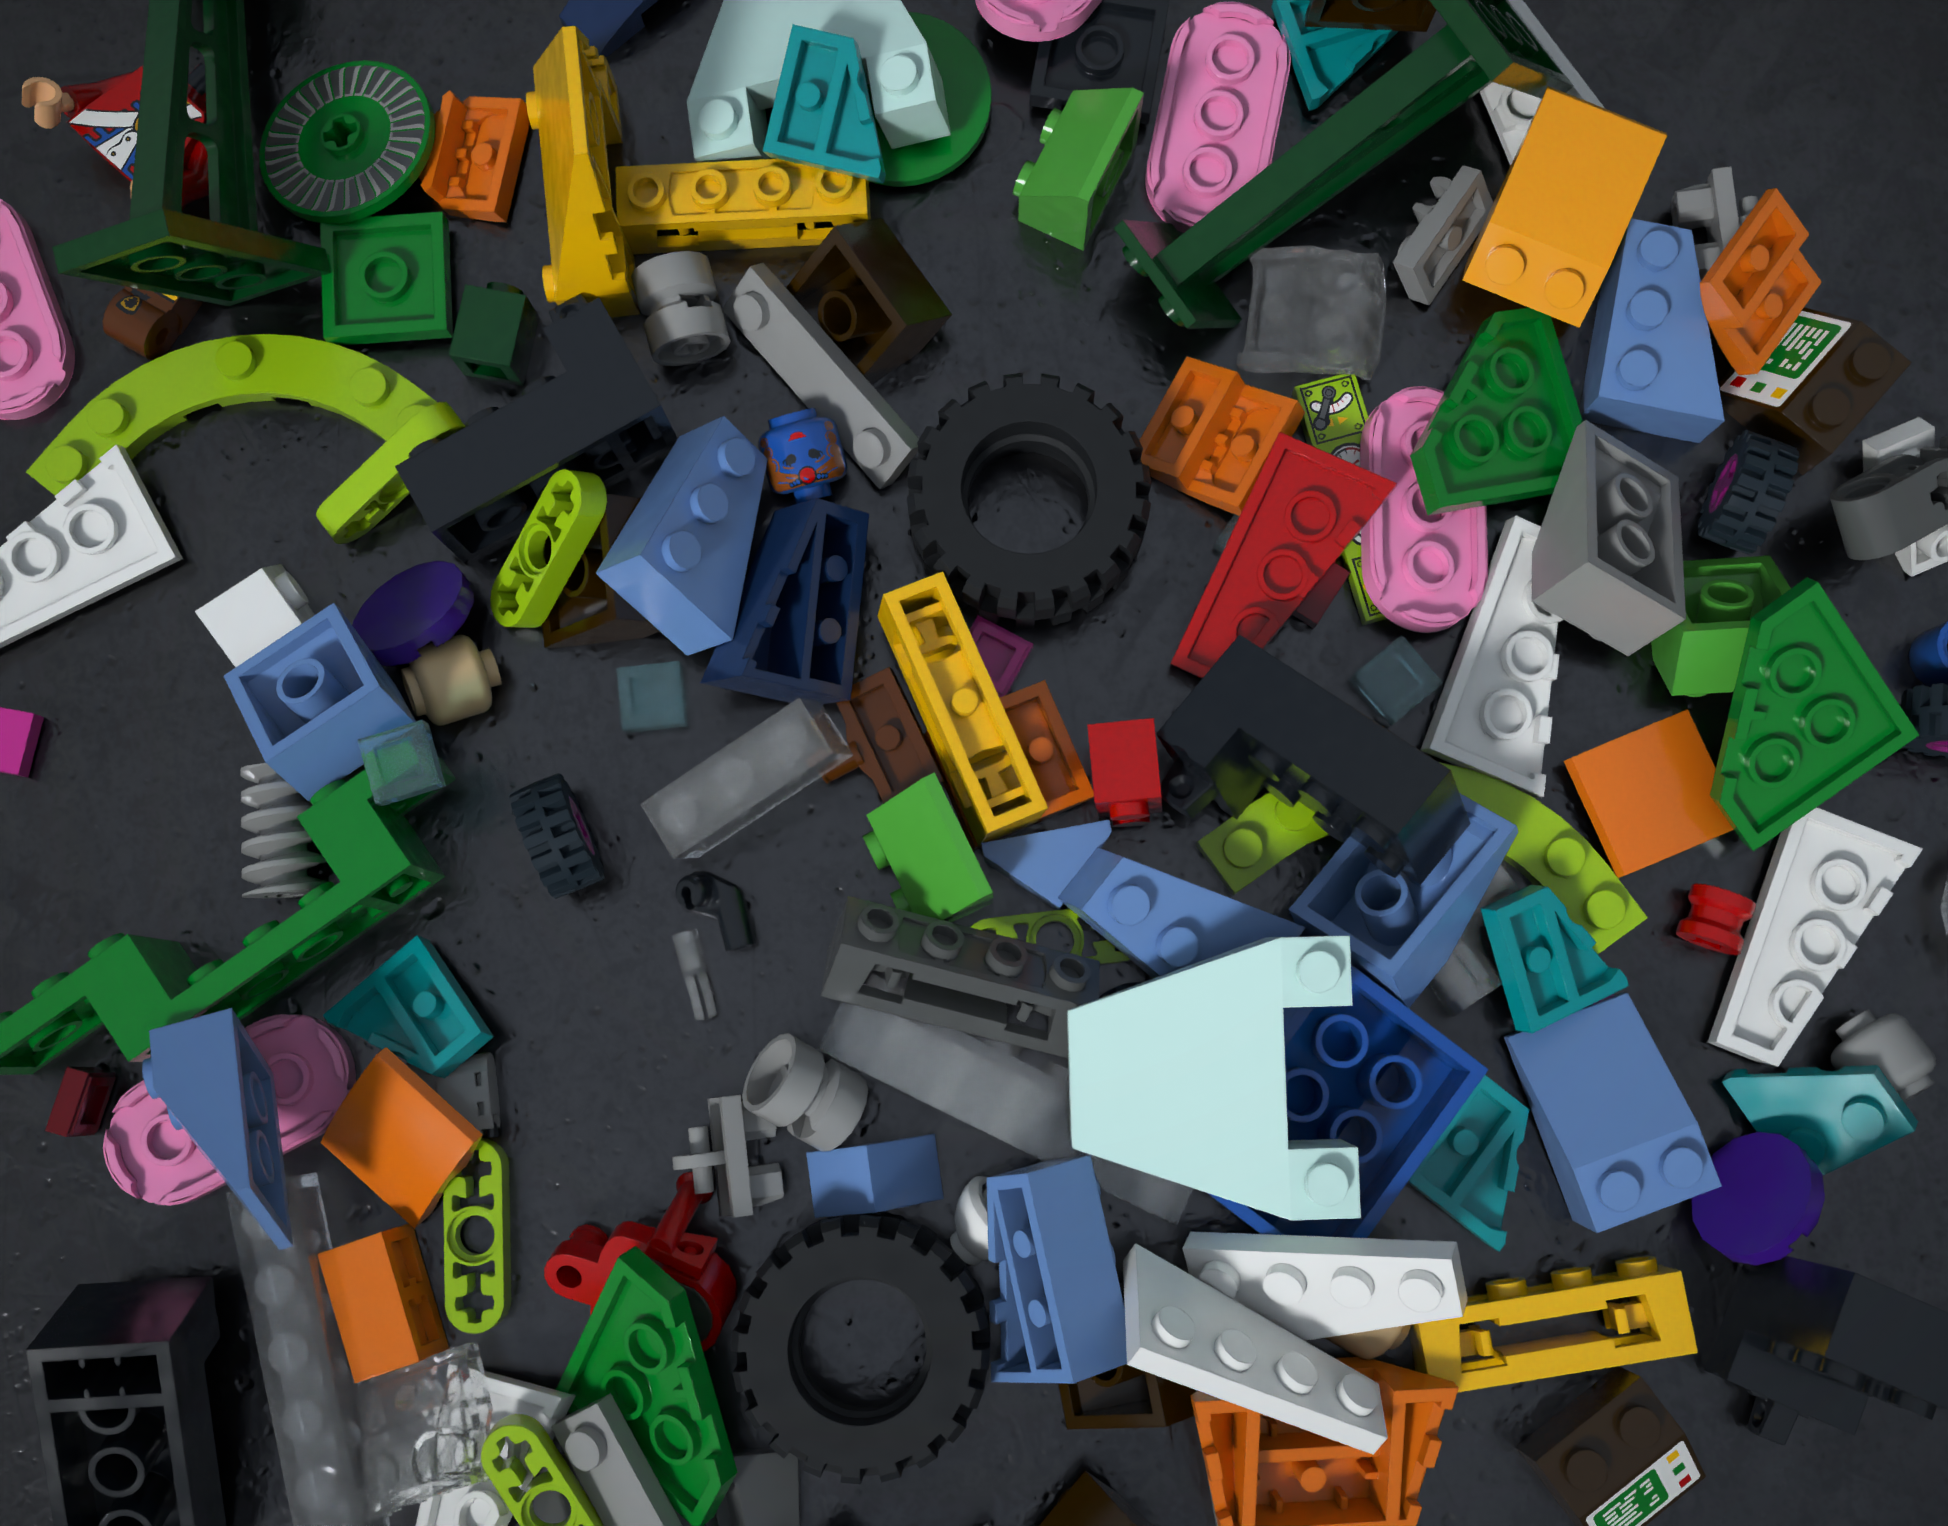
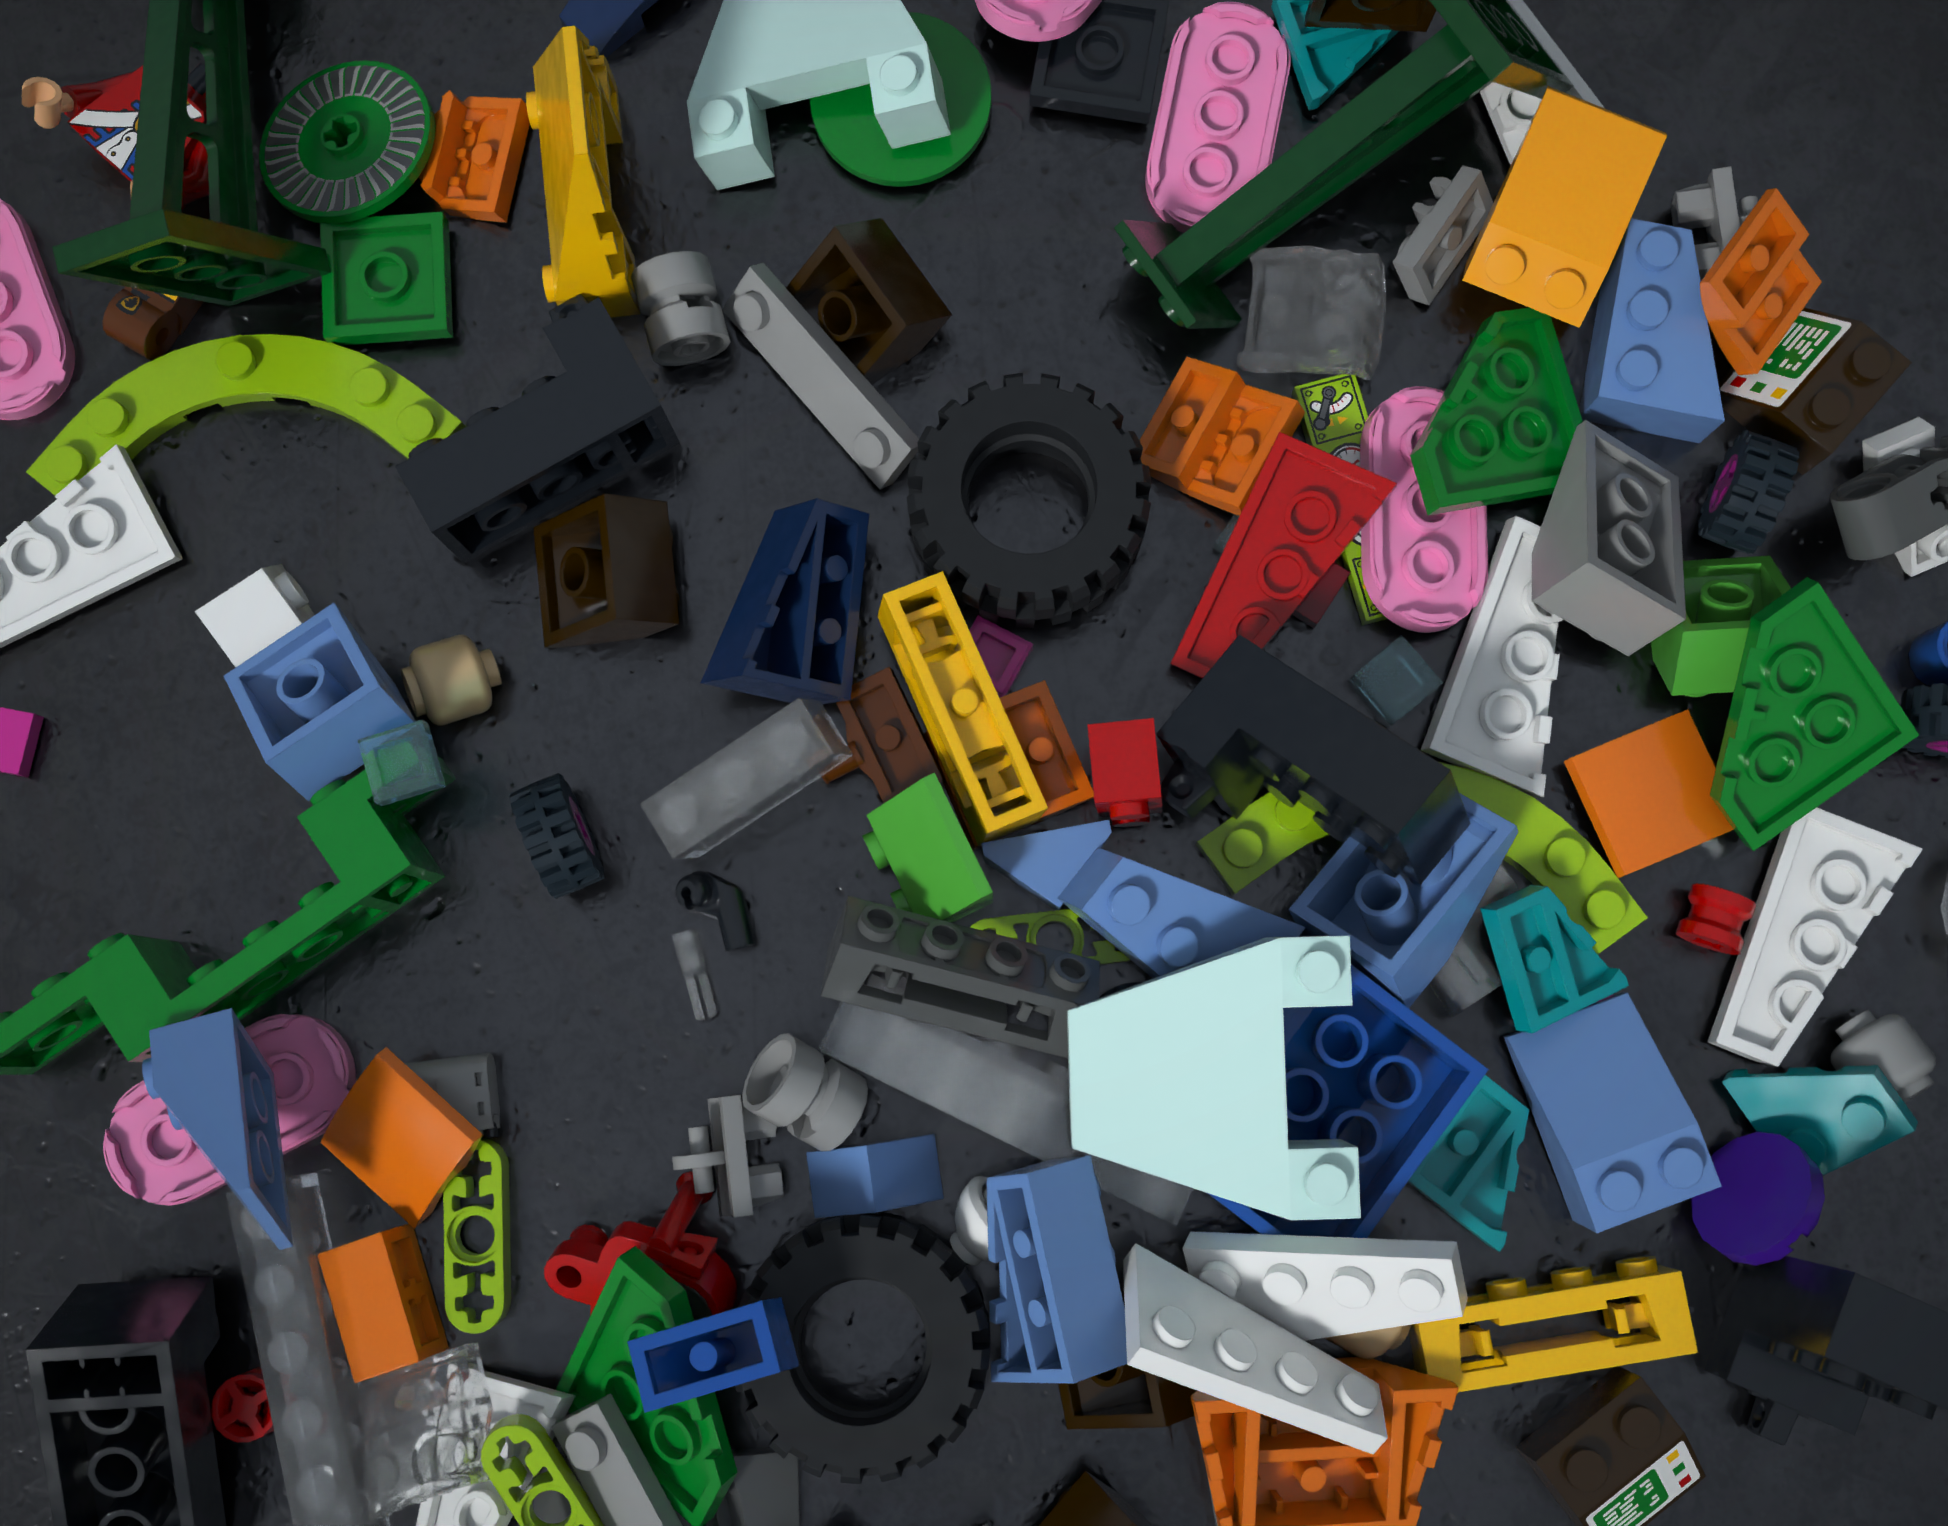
dark red tile [45,1067,116,1137] -> none
light grey piece [240,763,327,899] -> none
lime beam [316,402,465,544] -> none
teal wing [323,935,494,1079] -> none
dark purple tile [352,560,474,666] -> none
dark green brick [449,282,539,386] -> none
lime beam [490,469,607,628] -> none
medium blue wedge [596,416,768,656] -> none
yellow brick [616,159,871,255] -> none
clear light blue tile [616,661,688,733] -> none
blue head [758,408,847,504] -> none
teal wing [763,24,886,184] -> none
bright green slope [1013,87,1144,251] -> none
none -> red wheel [211,1367,295,1443]
none -> blue slope [627,1297,799,1413]

